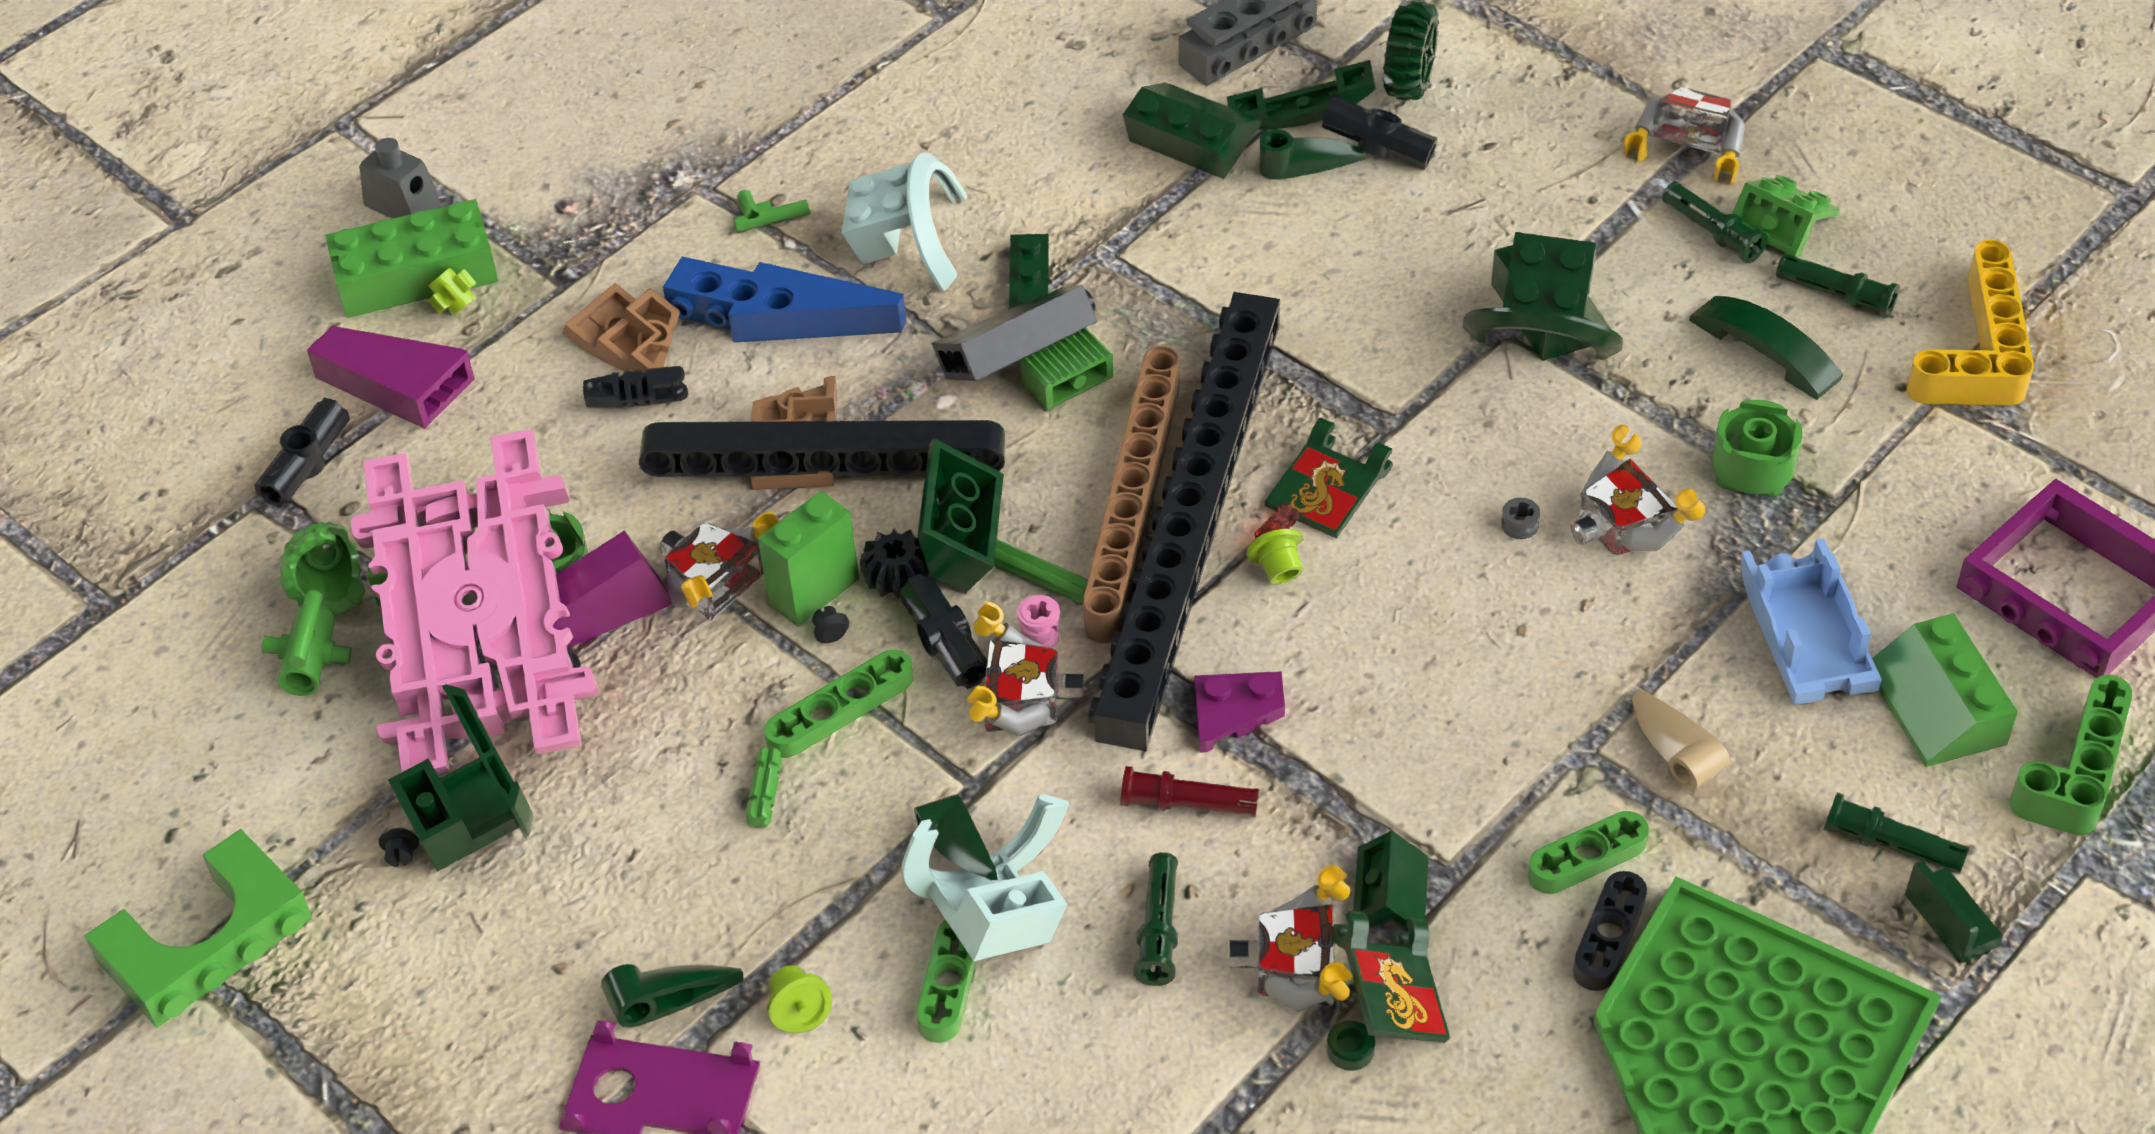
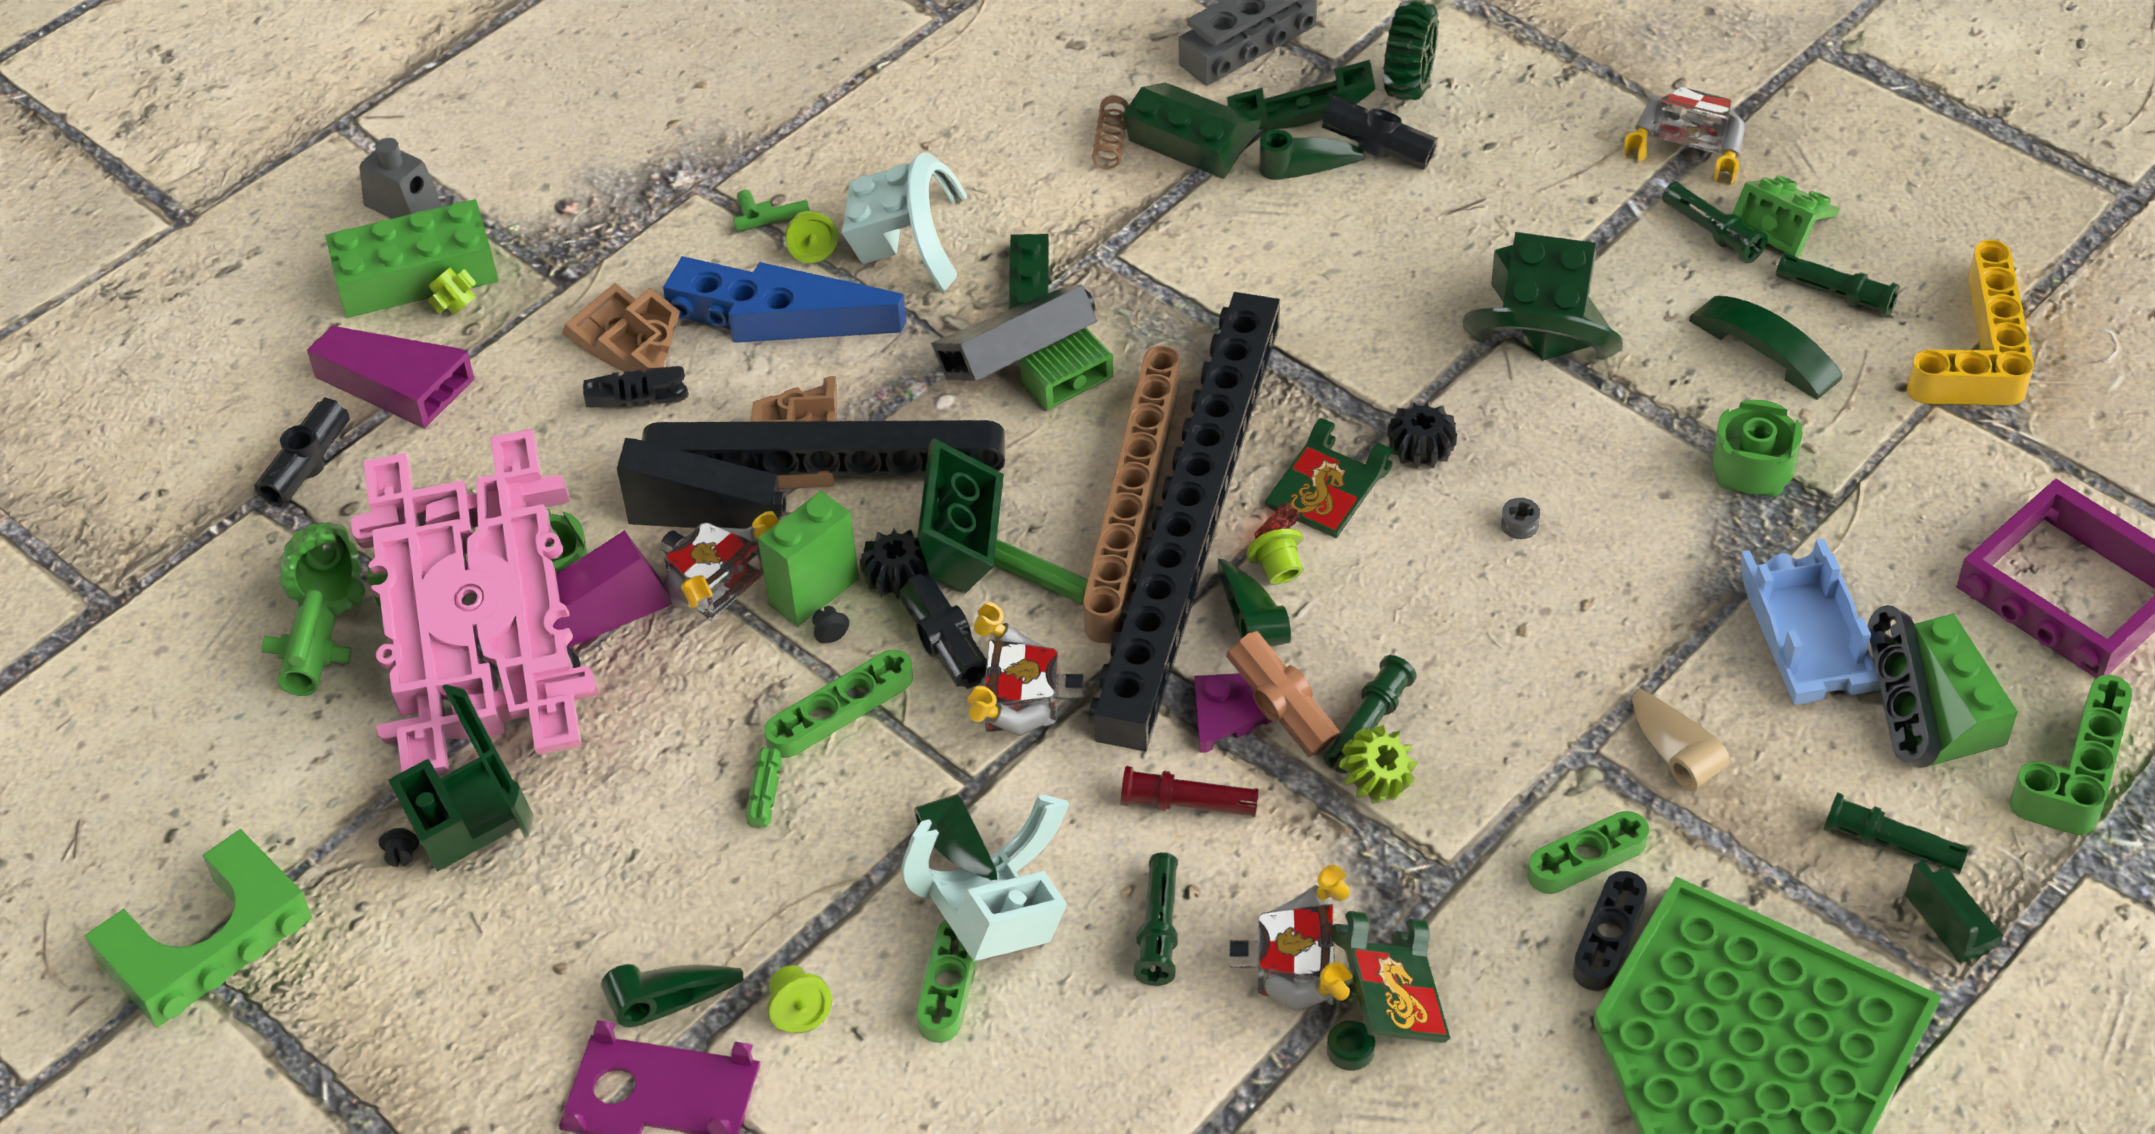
bright pink bush [1017,595,1060,649] -> none
dark green panel [1353,830,1429,929] -> none
torso [1570,424,1705,555] -> none
none -> black slope [617,438,787,529]
none -> lime piece [785,211,839,264]
none -> medium nougat piece [1092,95,1129,169]
none -> dark green piece [1218,559,1291,647]
none -> nougat piece [1226,631,1340,758]
none -> dark green pin [1323,655,1417,773]
none -> lime gear [1338,725,1418,804]
none -> black gear [1387,401,1458,470]
none -> black beam [1868,605,1941,768]

